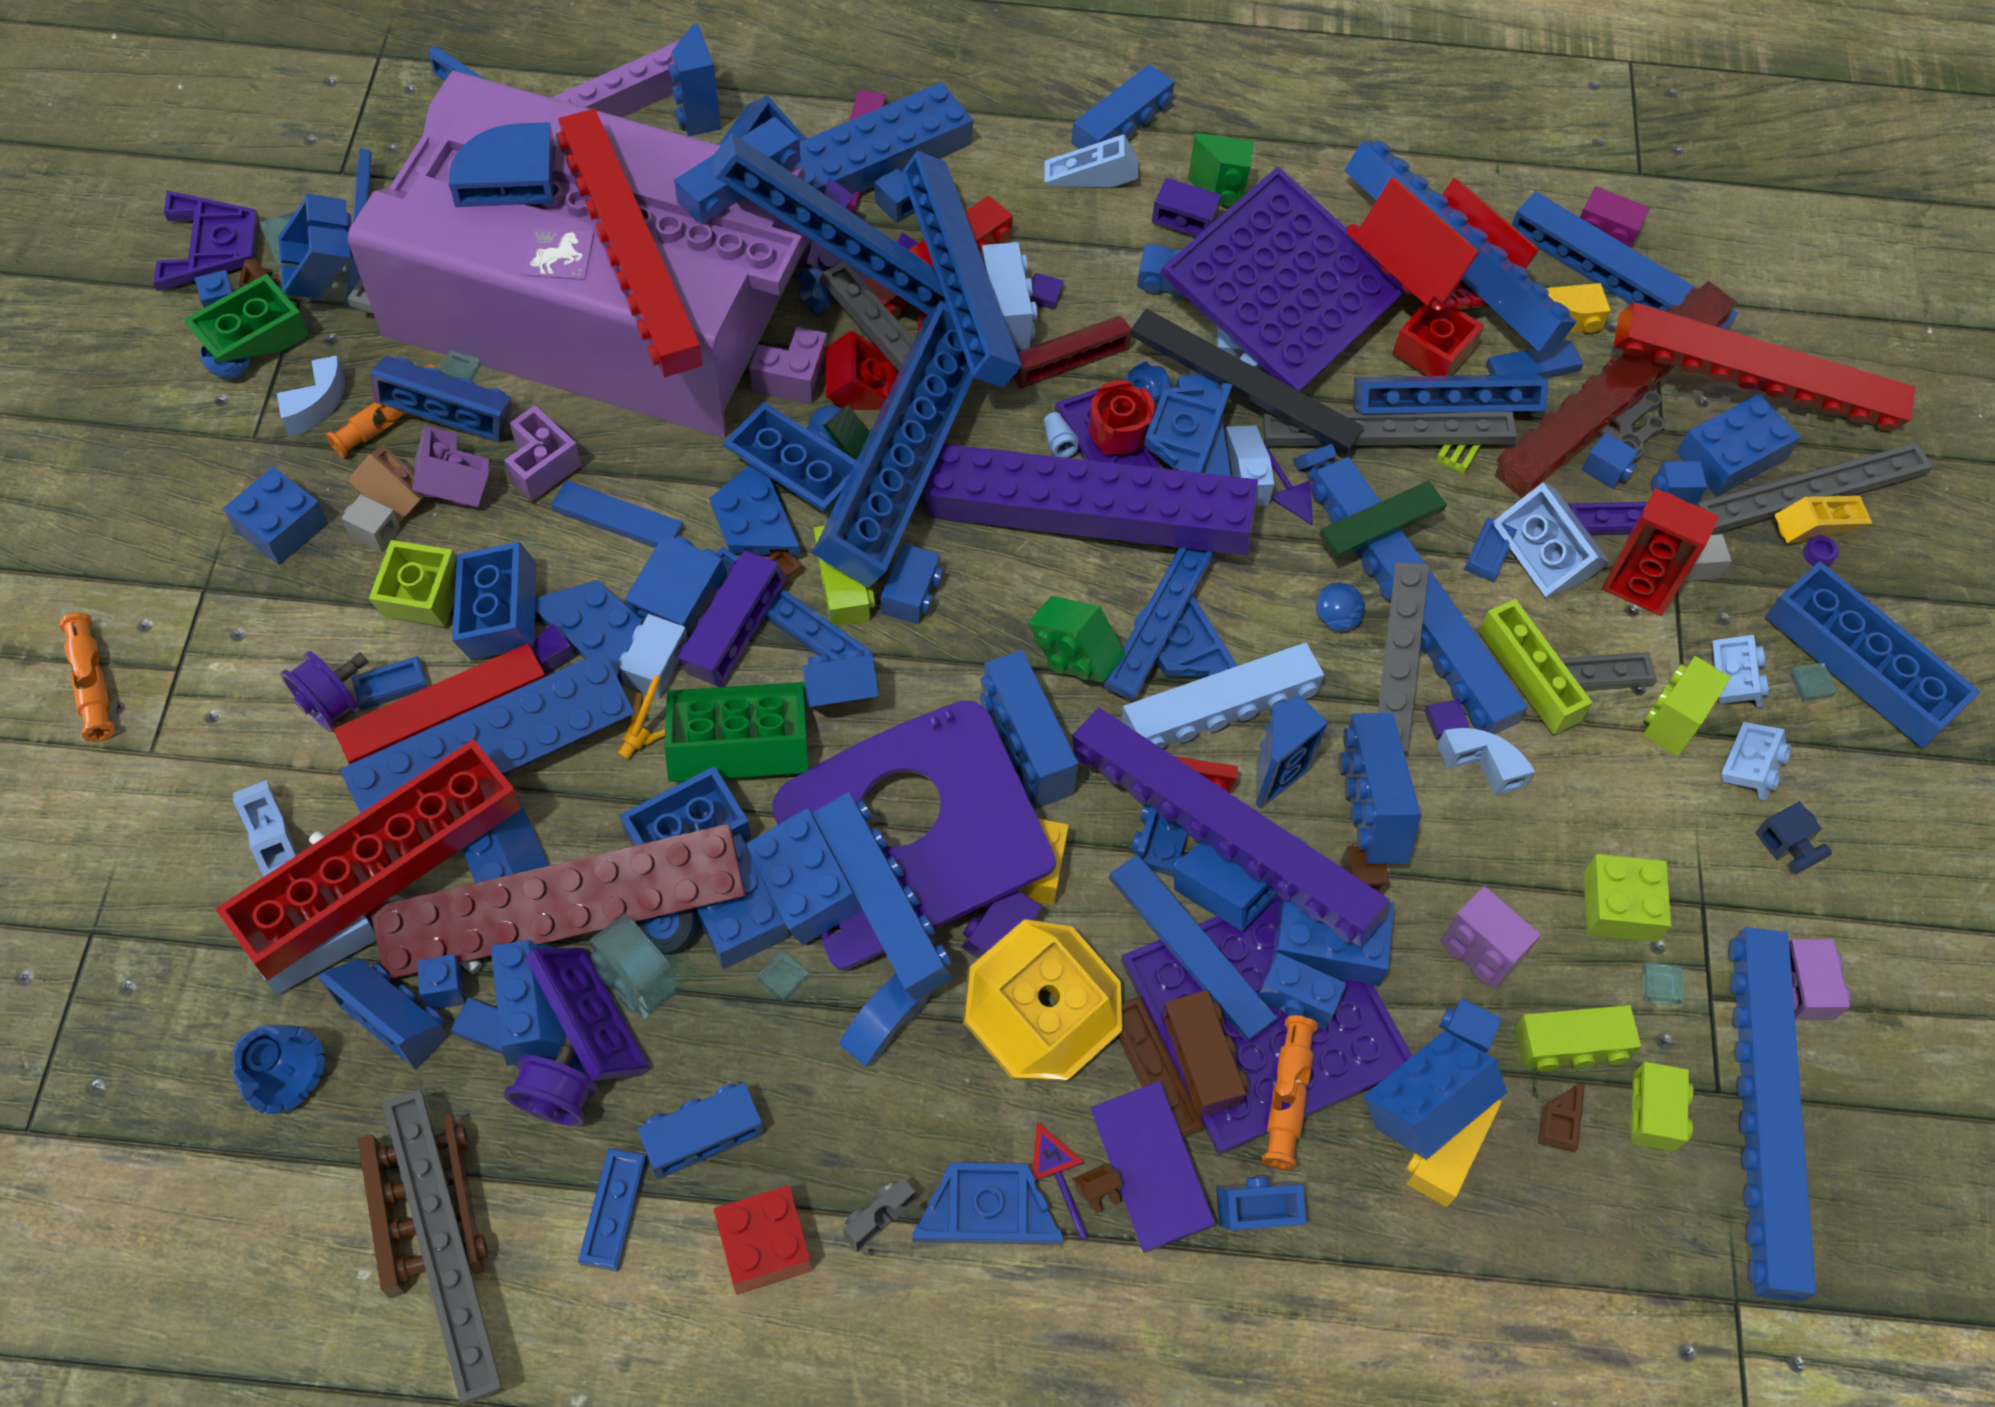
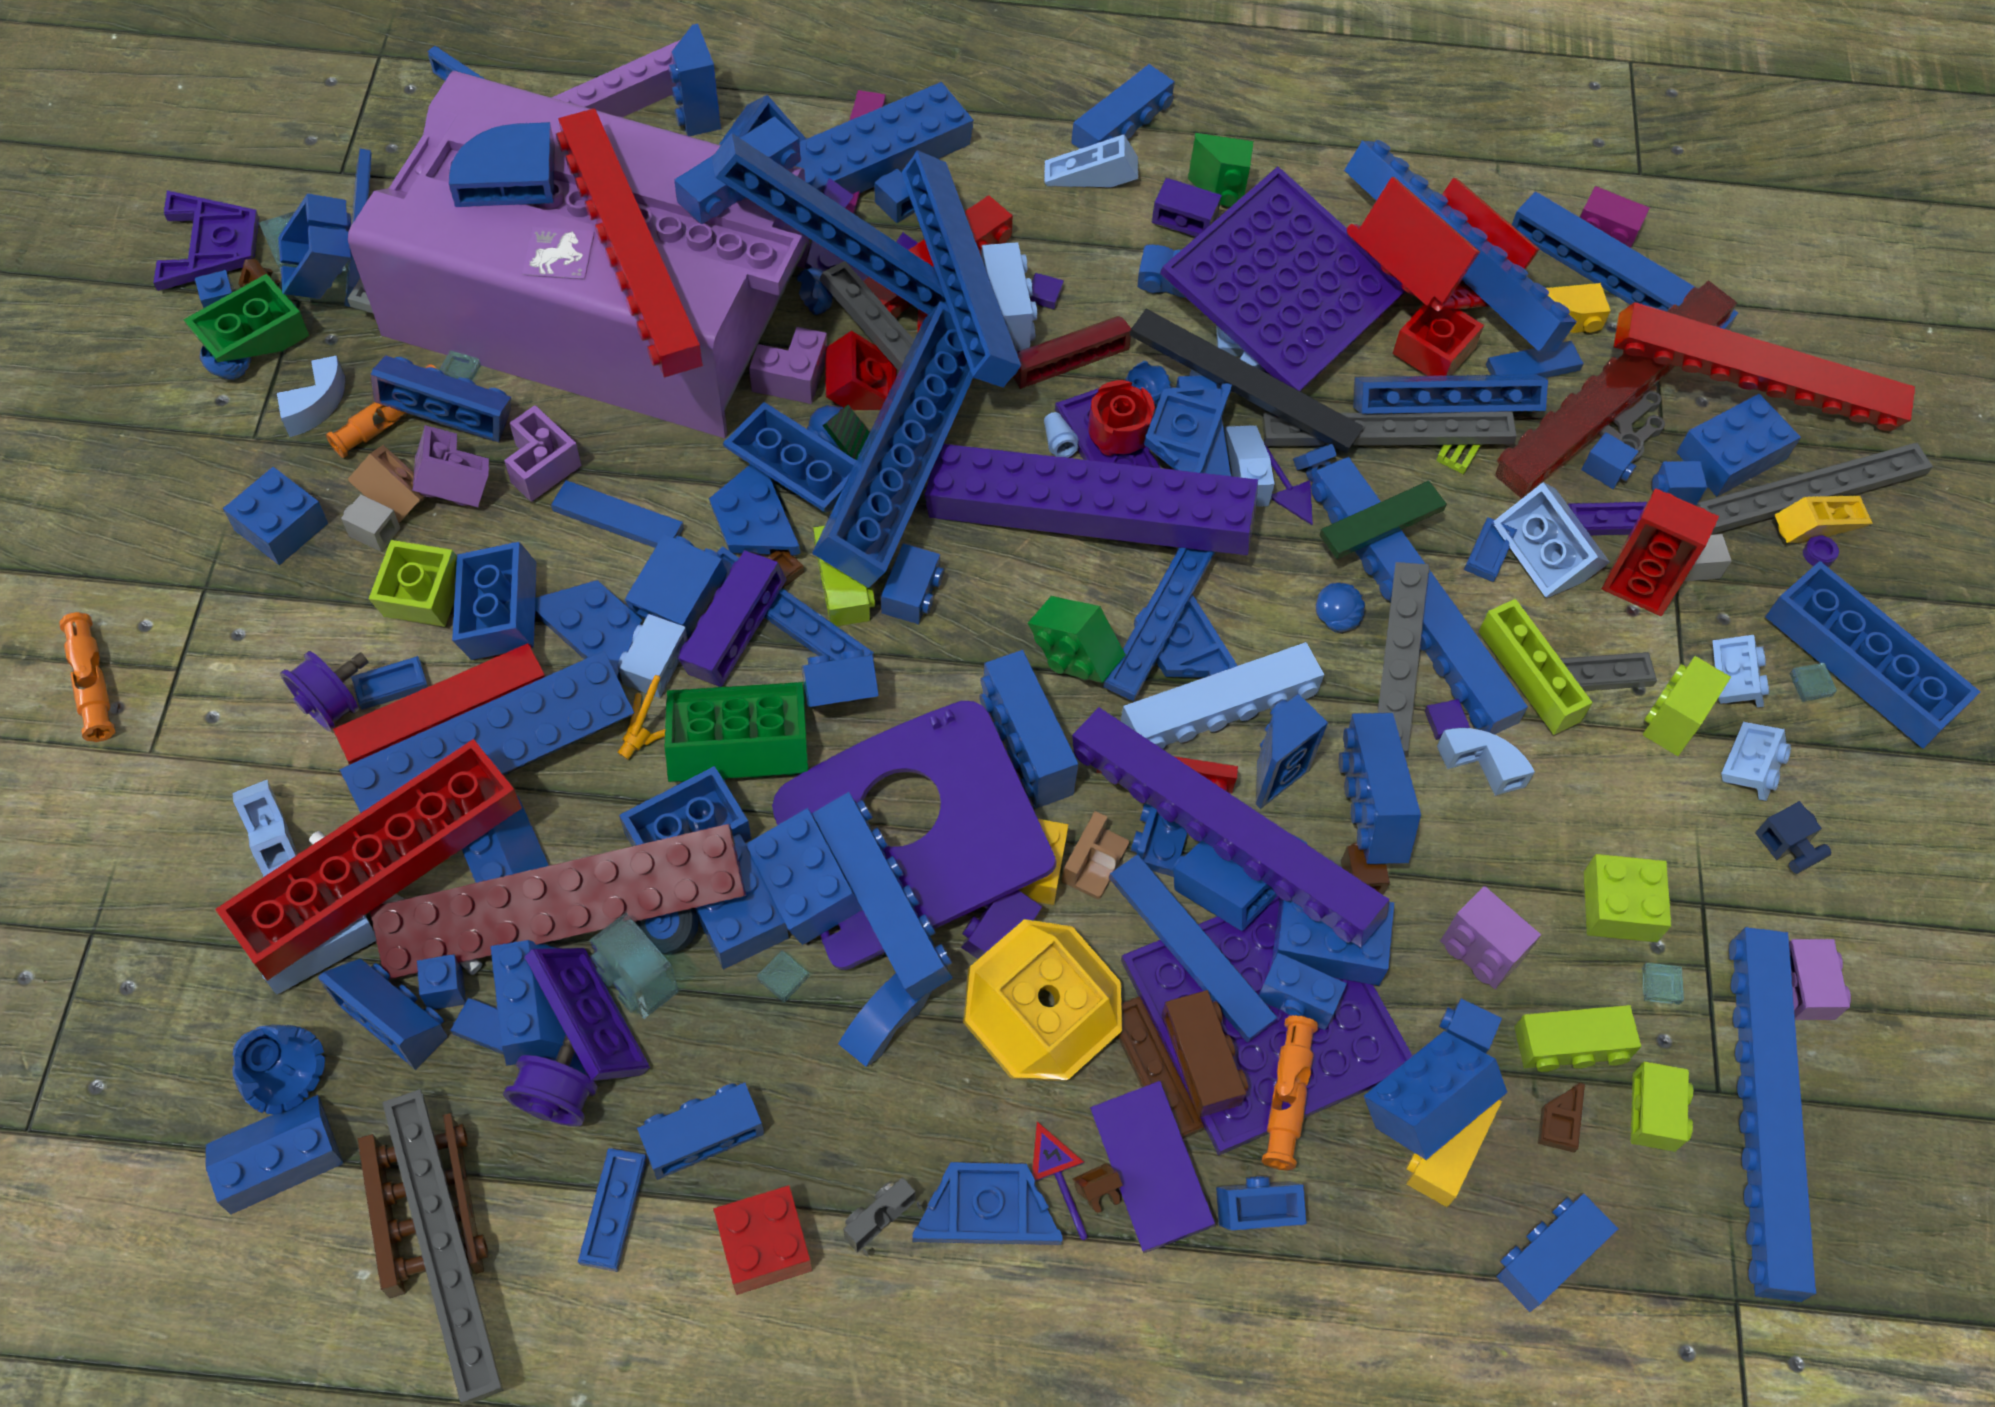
dark purple slope [531,623,574,674] -> none
none -> blue slope [205,1095,344,1215]
none -> medium nougat panel [1062,811,1129,899]
none -> blue brick [1496,1194,1618,1312]

